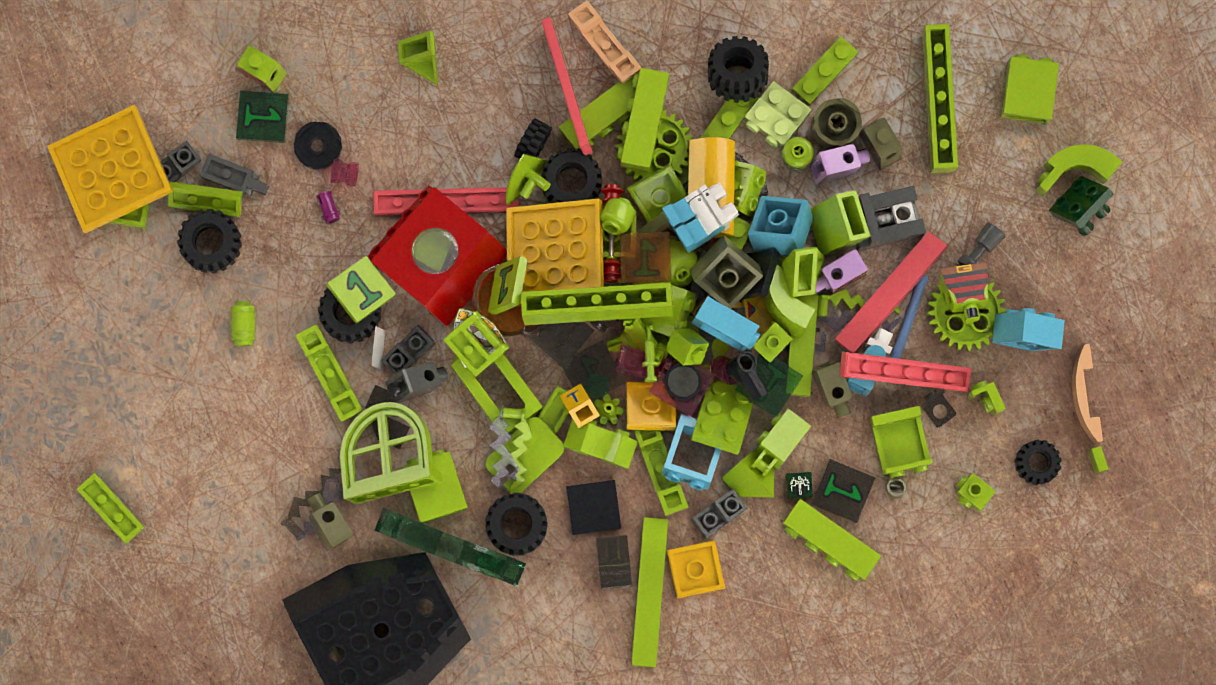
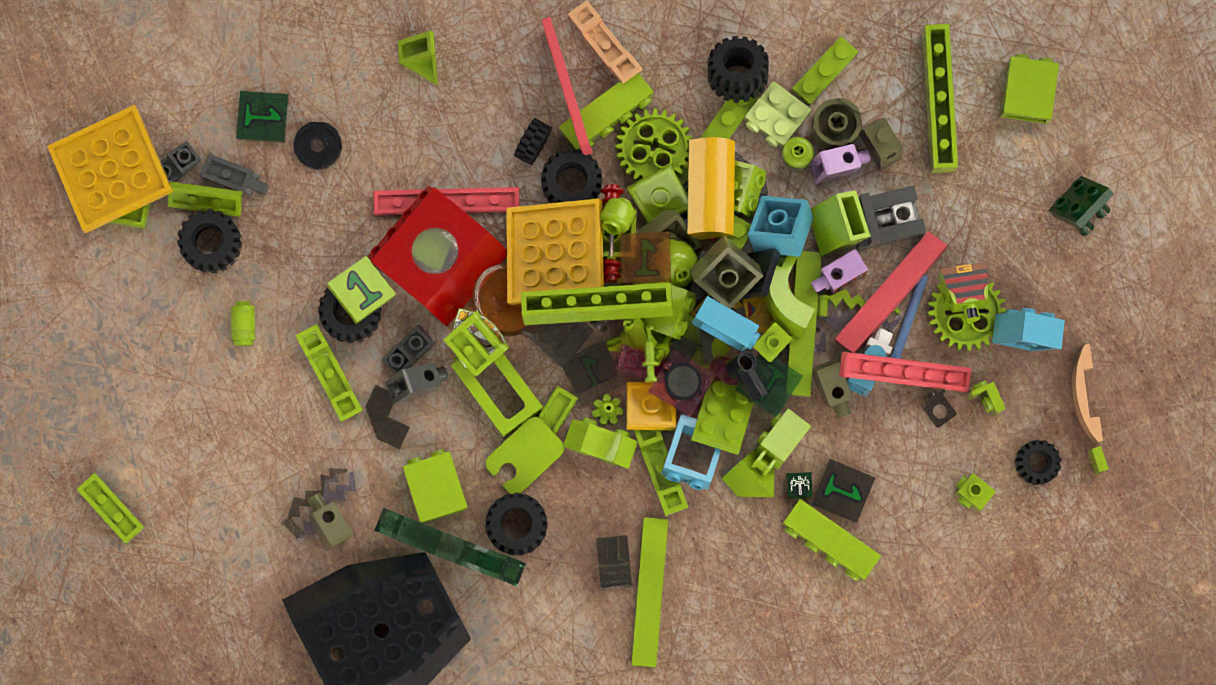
lime torso [235,45,287,94] -> none
magenta pin [316,191,341,224] -> none
clear pink wheel [330,159,359,187] -> none
lime window [340,402,442,504] -> none
white sticker [372,326,385,370] -> none
lime tile [488,256,528,315] -> none
piece [489,406,533,492] -> none
lime shield [506,154,550,205] -> none
yellow brick [560,383,600,428] -> none
black tile [566,480,621,535] -> none
clear green tile [585,374,609,399] -> none
lime brick [617,68,669,172] -> none
hips [662,183,739,253] -> none
lime brick [666,328,709,366] -> none
yellow tile [667,540,725,599] -> none
dark grey slope [691,489,748,539] -> none
lime slope [782,247,826,297] -> none
lime panel [869,406,933,479] -> none
olive hinge [886,478,906,499] -> none
dark grey piece [958,222,1006,266] -> none
lime arch [1036,144,1123,196] -> none

